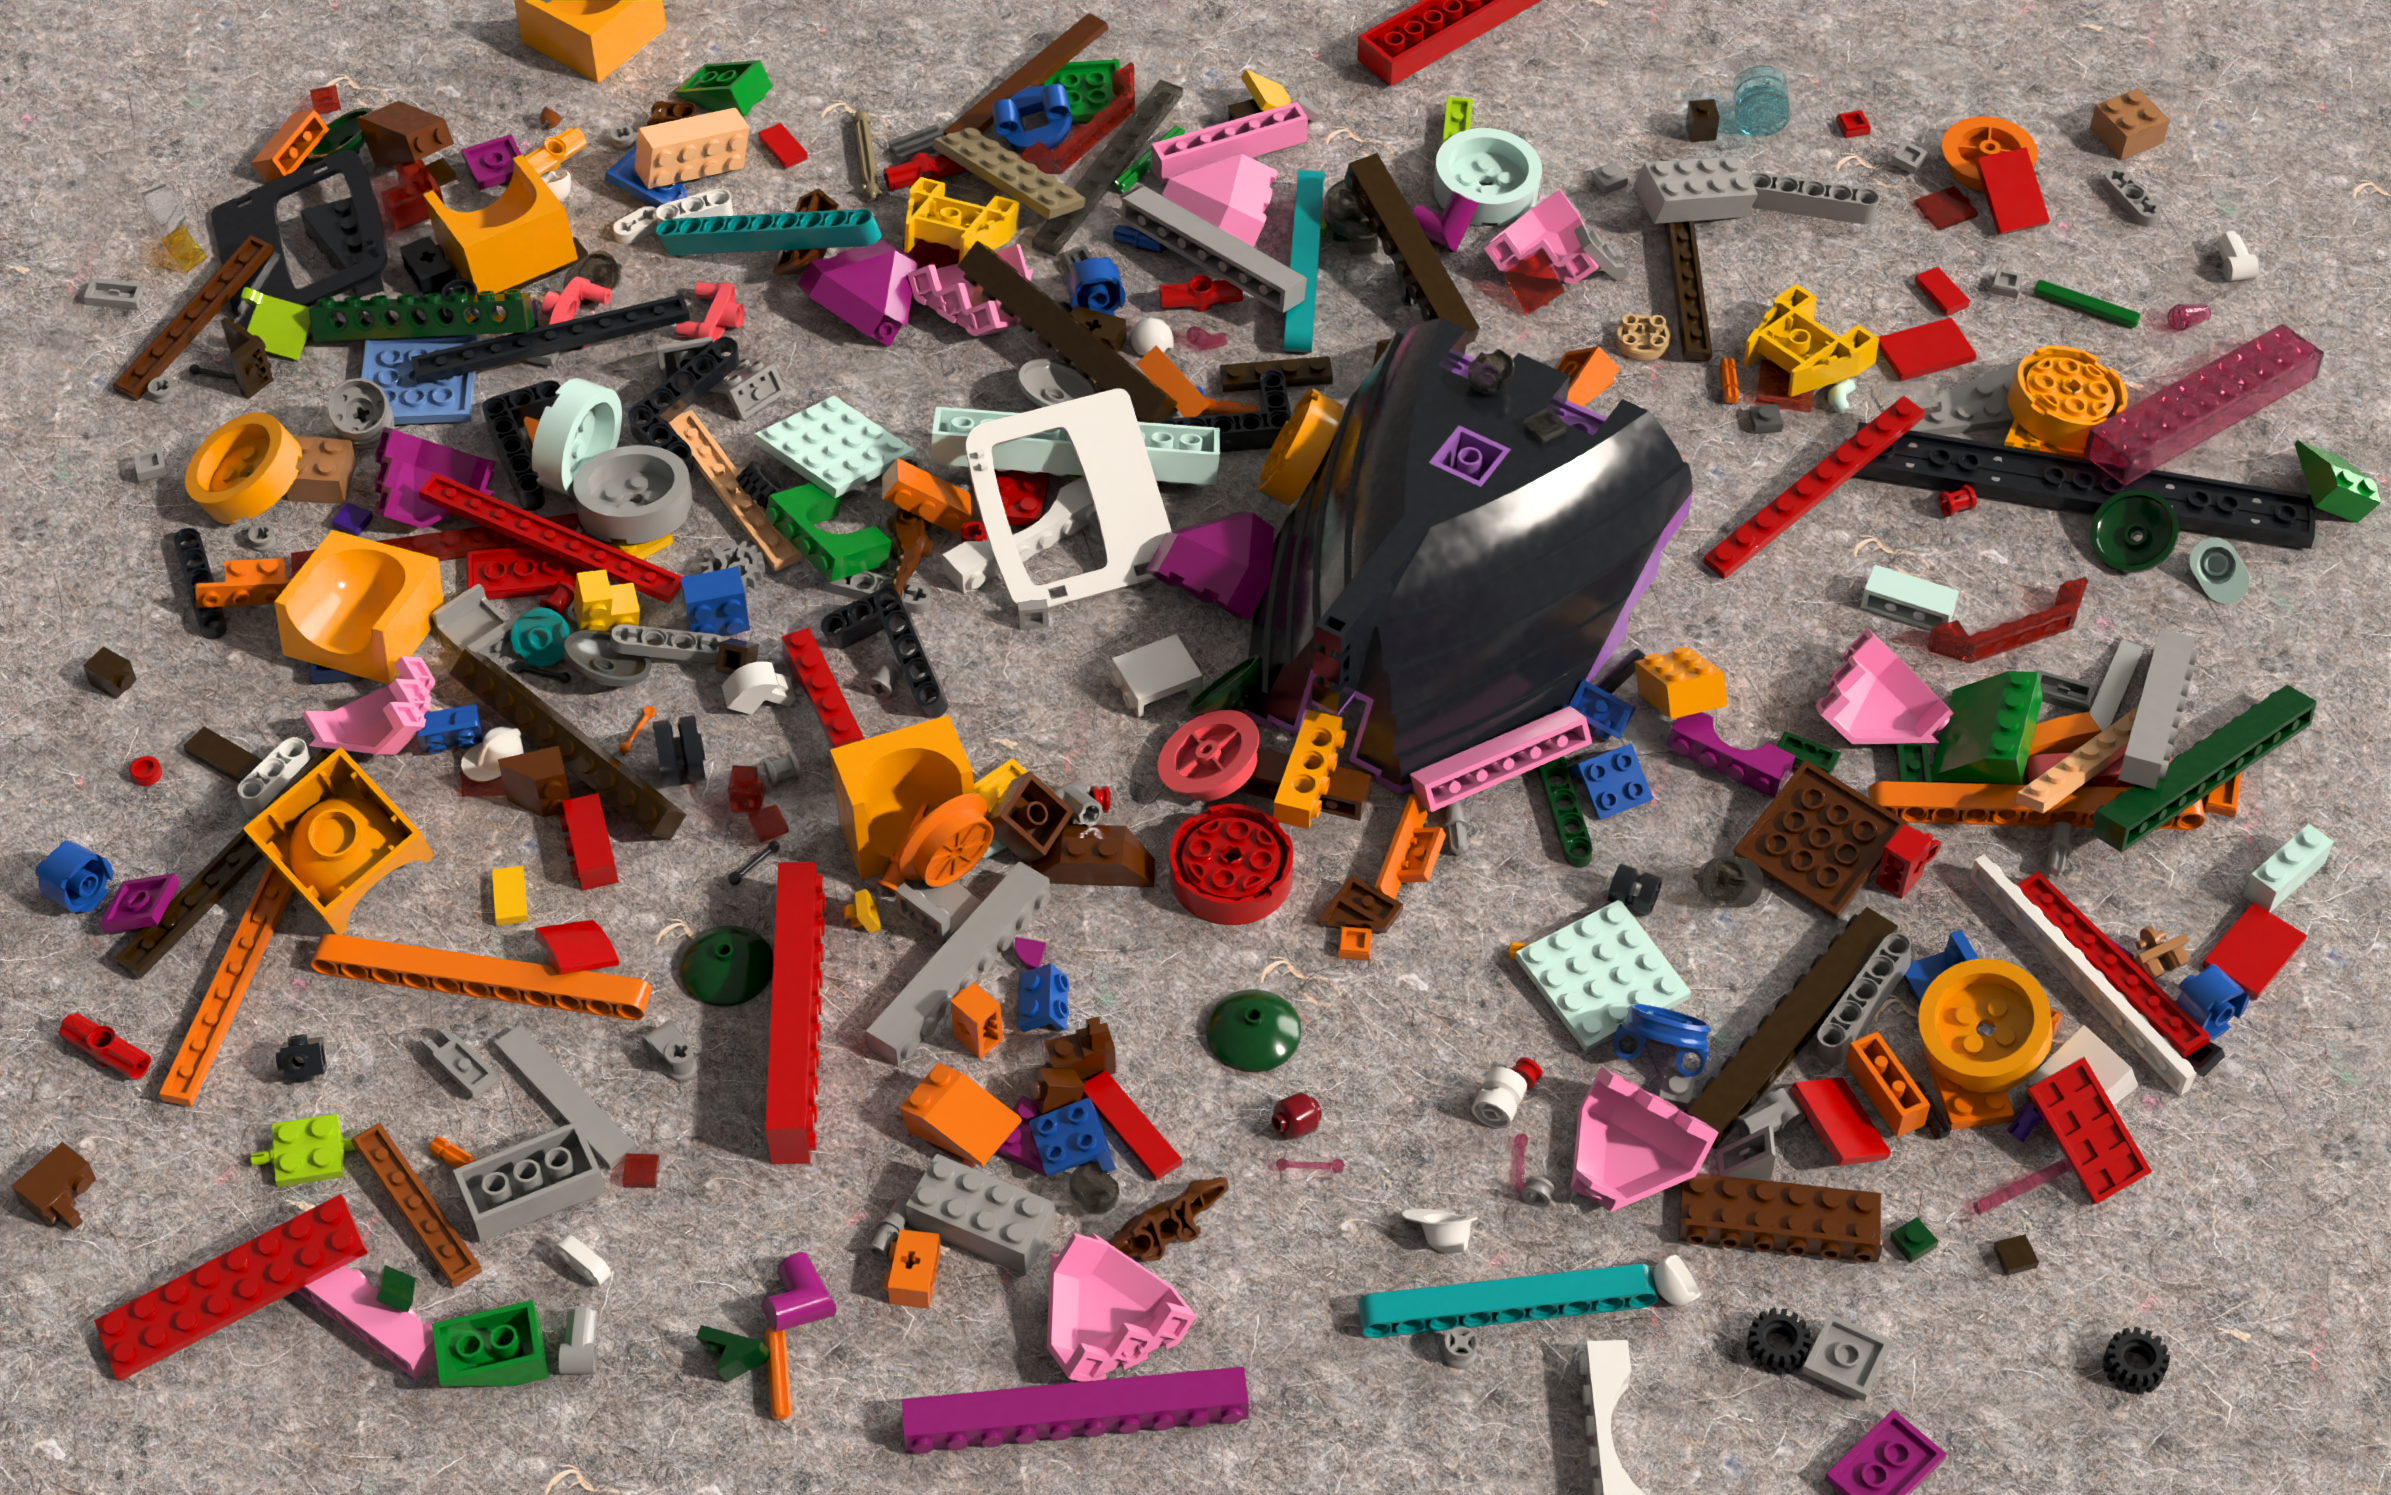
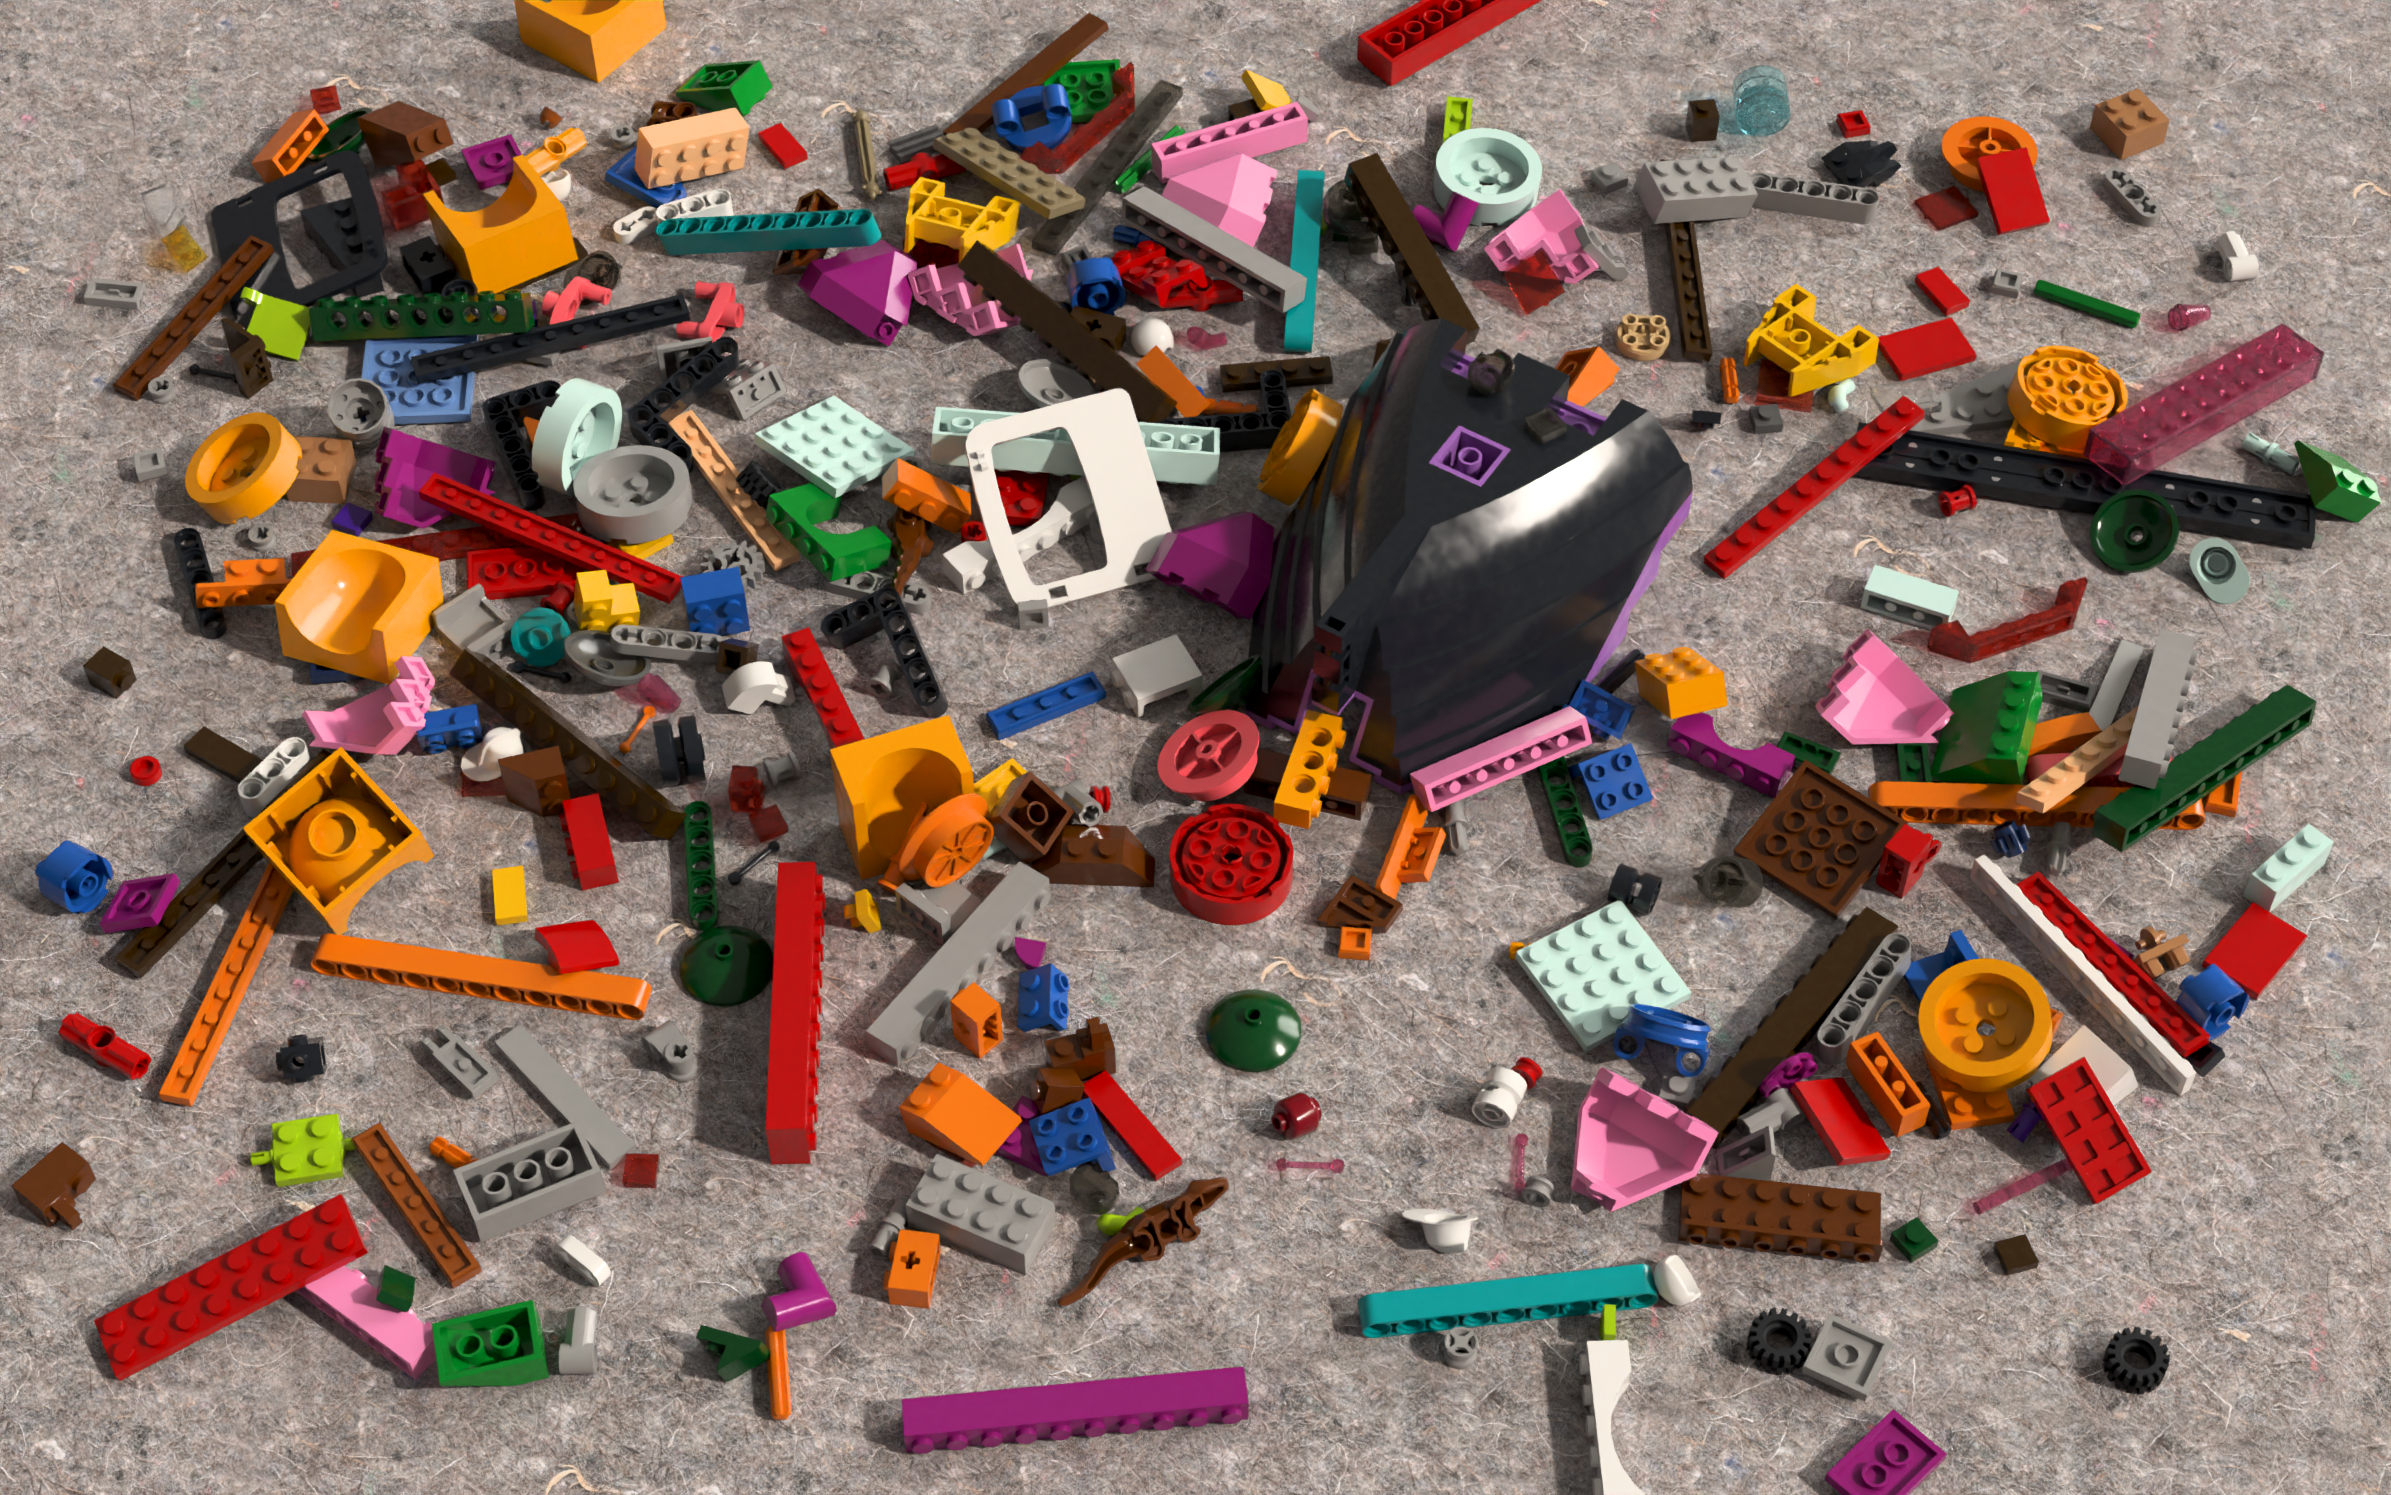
bright pink panel [1046,1233,1196,1382] -> none
light grey plate [1891,140,1928,175] -> none
none -> clear pink cone [636,673,682,713]
none -> dark green beam [684,801,719,931]
none -> blue tile [985,671,1106,741]
none -> lime arm [1097,1206,1144,1236]
none -> red piece [1110,240,1208,307]
none -> lime tile [1600,1304,1616,1341]
none -> black plate [1691,410,1722,429]
none -> magenta dish [1759,1052,1818,1098]
none -> black plate [1821,140,1901,188]
none -> dark blue gear [1990,820,2030,858]
none -> light aqua pin [2241,432,2300,475]

